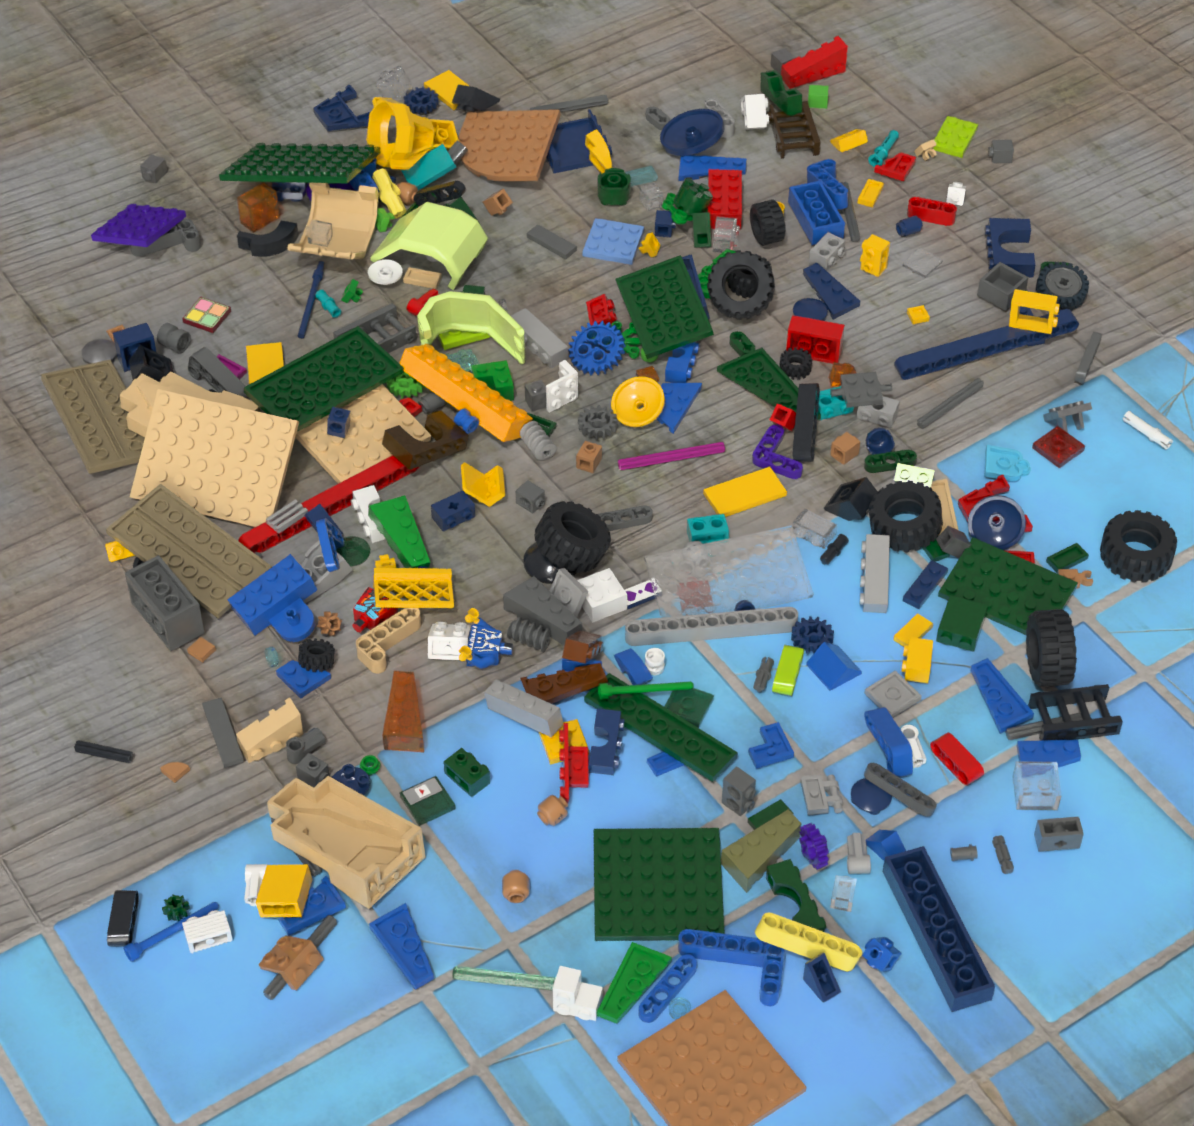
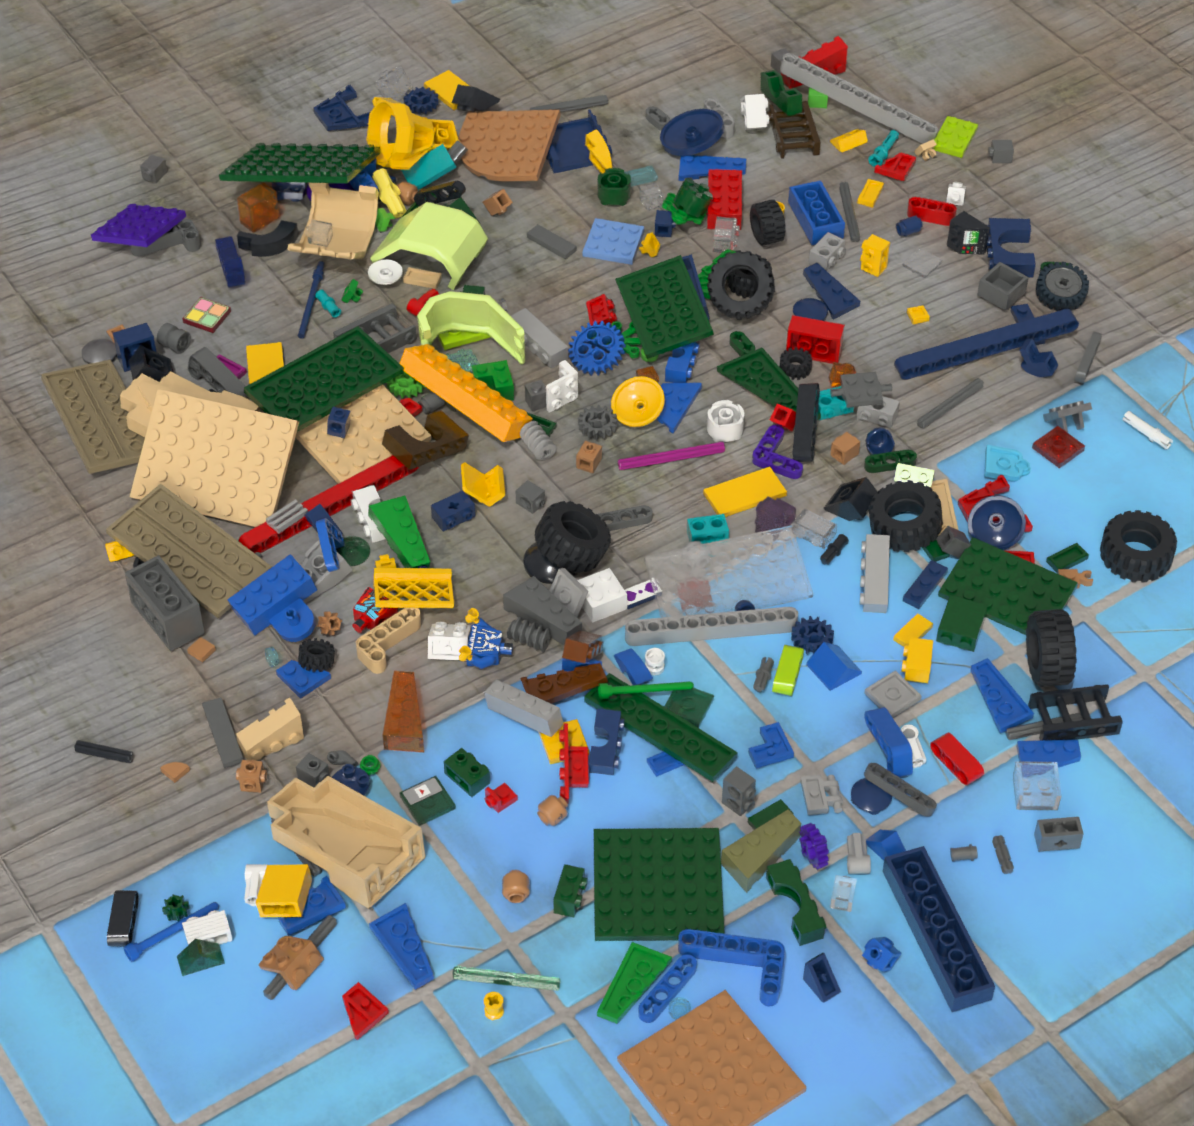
dark grey piece [286,728,325,764] -> none
blue wheel [454,408,480,434] -> none
white brick [553,966,603,1021] -> none
dark green slope [692,212,711,248] -> none
light yellow beam [755,913,862,972] -> none
blue beam [807,159,848,209] -> none
yellow window [1009,289,1060,334] -> none
none -> clear green slope [177,938,225,976]
none -> clear blue beam [215,236,245,288]
none -> medium nougat brick [236,760,267,793]
none -> dark grey arm [327,750,358,767]
none -> red wing [342,982,389,1040]
none -> red bracket [484,783,518,813]
none -> yellow bush [484,992,504,1020]
none -> dark green brick [553,864,588,918]
none -> white brick [707,400,744,442]
none -> clear purple brick [755,496,796,543]
none -> light grey beam [780,53,938,144]
none -> black slope [947,211,990,254]
none -> dark blue brick [1019,339,1059,377]

